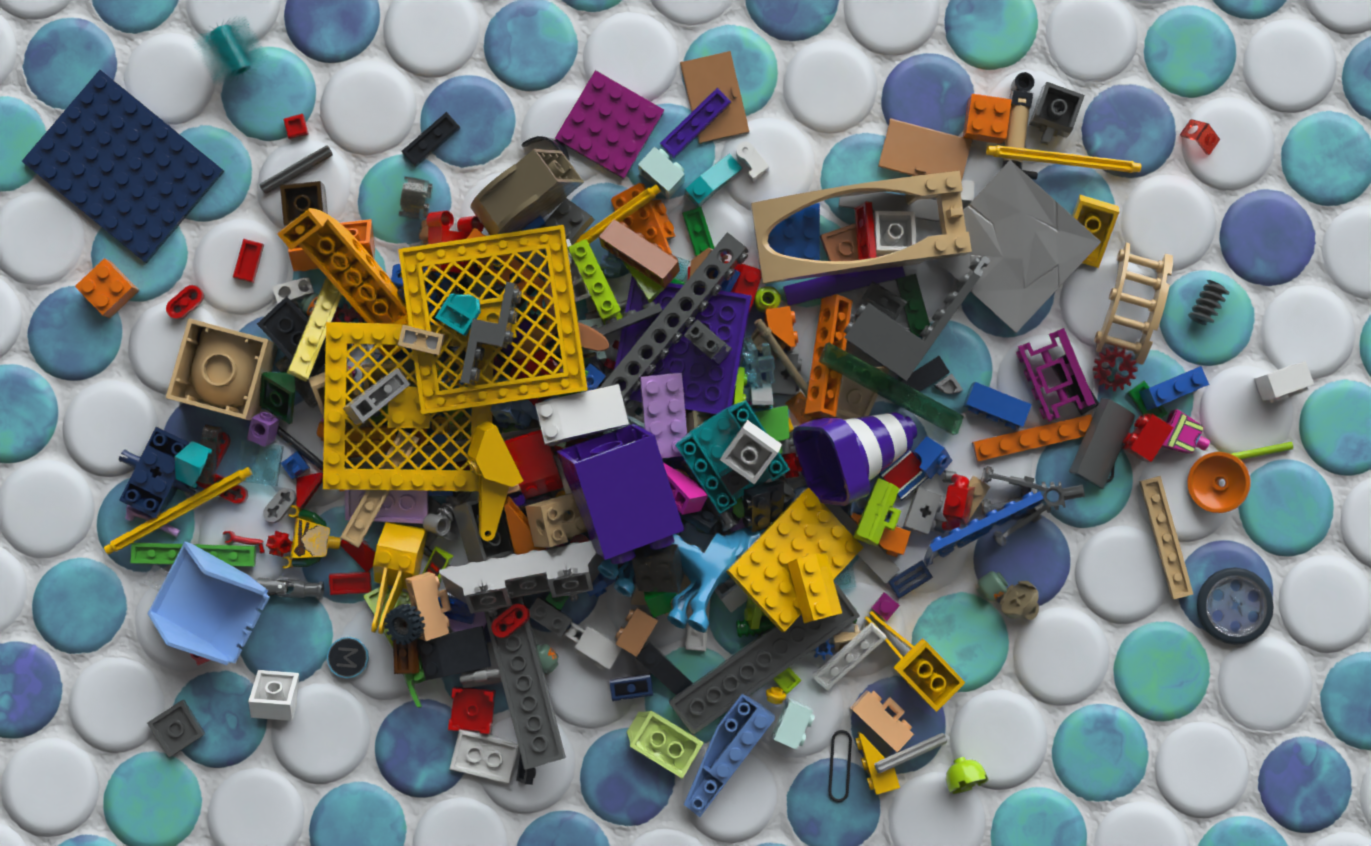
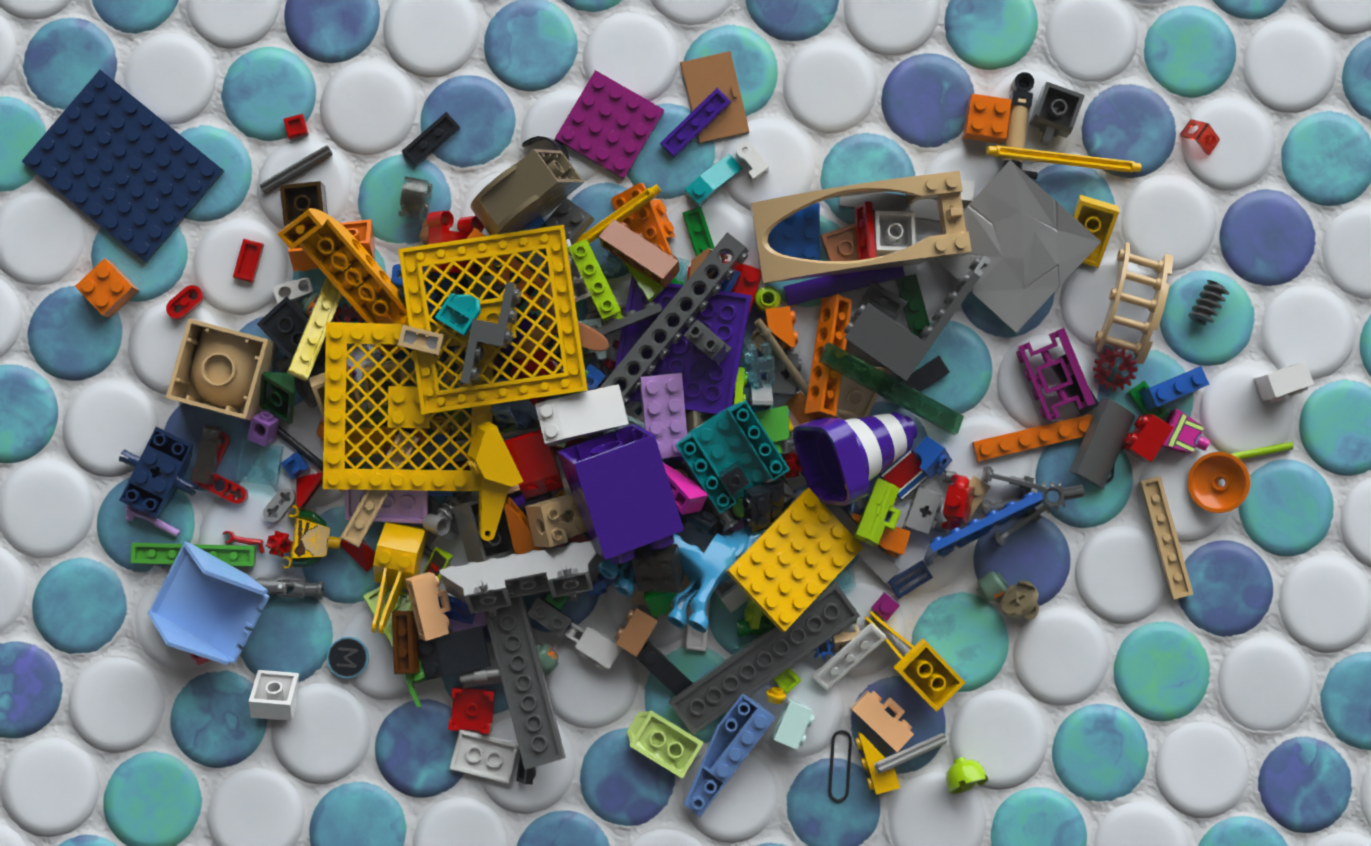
yellow piece [104,467,253,555] -> none
dark grey plate [147,700,205,758] -> none
teal slope [175,441,212,488] -> none
teal piece [192,16,268,85] -> none
red tile [329,572,372,595] -> none
light grey slope [343,368,410,425] -> none
black bush [384,604,425,645] -> none
red plate [491,604,530,638] -> none
dark blue brick [609,673,653,701] -> none
light aqua brick [638,147,685,200] -> none
white brick [720,420,782,484] -> none
yellow slope [788,553,842,623] -> none
medium nougat container [878,118,973,182] -> none
light grey tile [934,373,963,394] -> none
blue brick [963,382,1032,430] -> none
wedge [1197,567,1274,645] -> none

